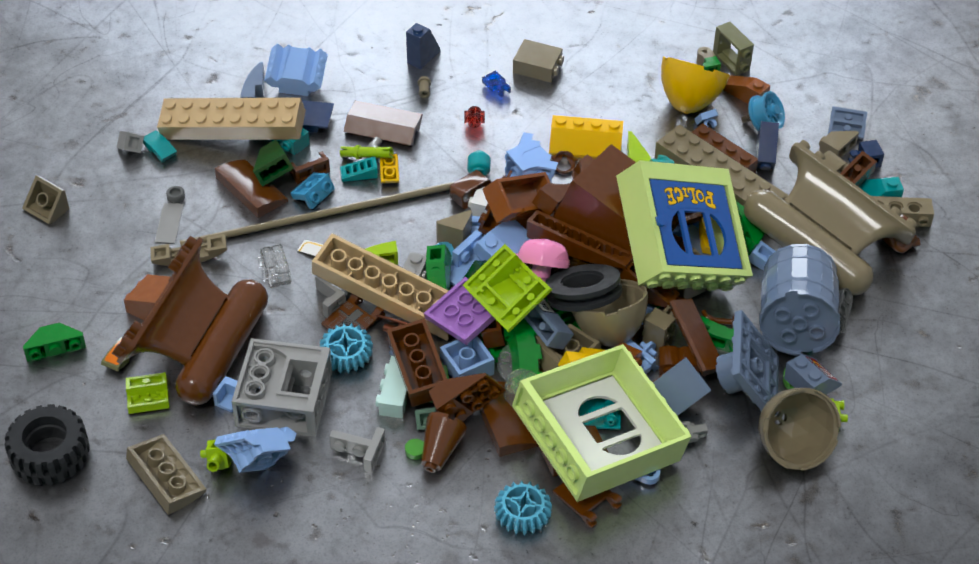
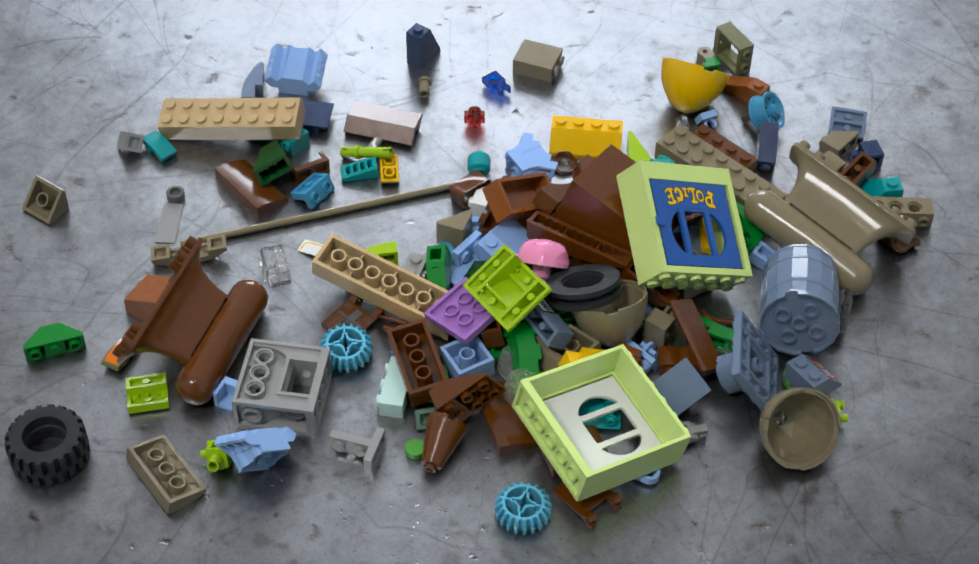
light grey bracket [315,276,345,318] -> none

